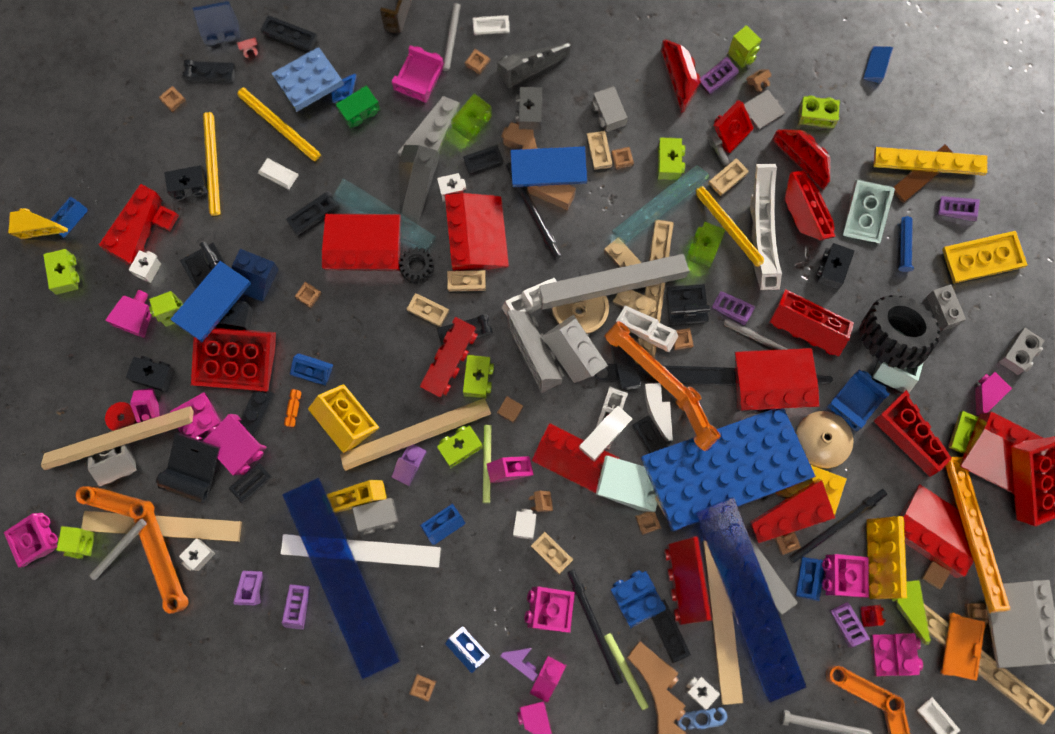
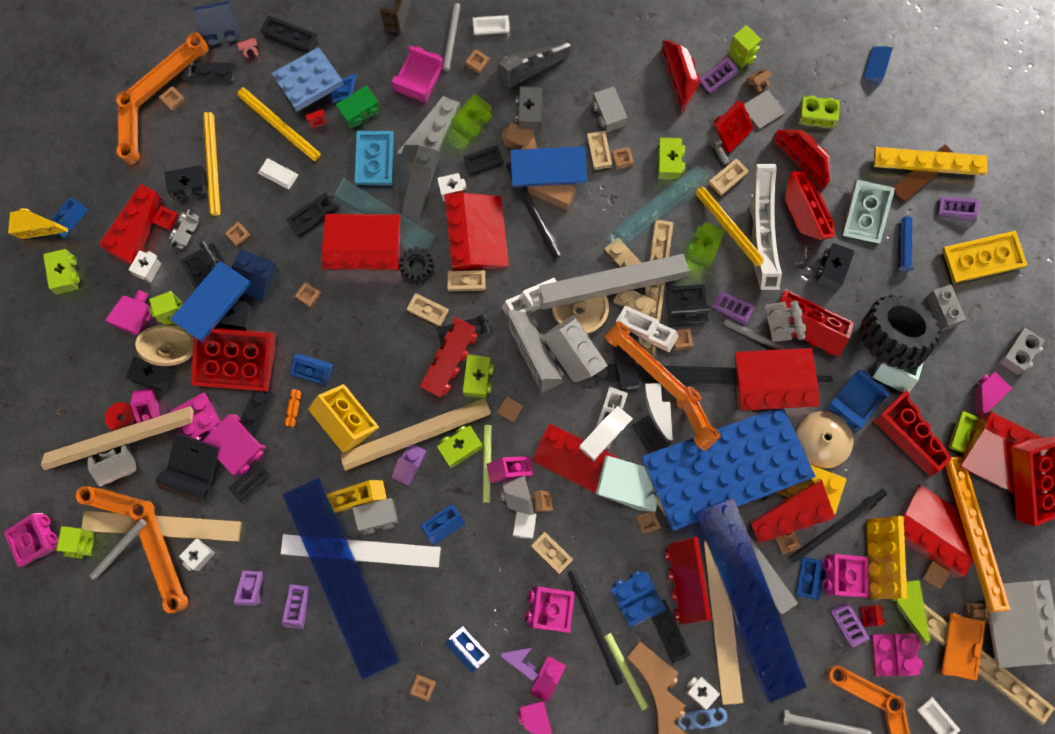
none -> orange piece [116,33,209,165]
none -> tan dish [135,325,193,366]
none -> light grey hinge [169,209,199,250]
none -> medium nougat tile [224,222,252,248]
none -> red tile [306,109,328,129]
none -> dark azure plate [355,131,394,185]
none -> light grey slope [500,476,534,515]
none -> light grey plate [765,301,806,342]

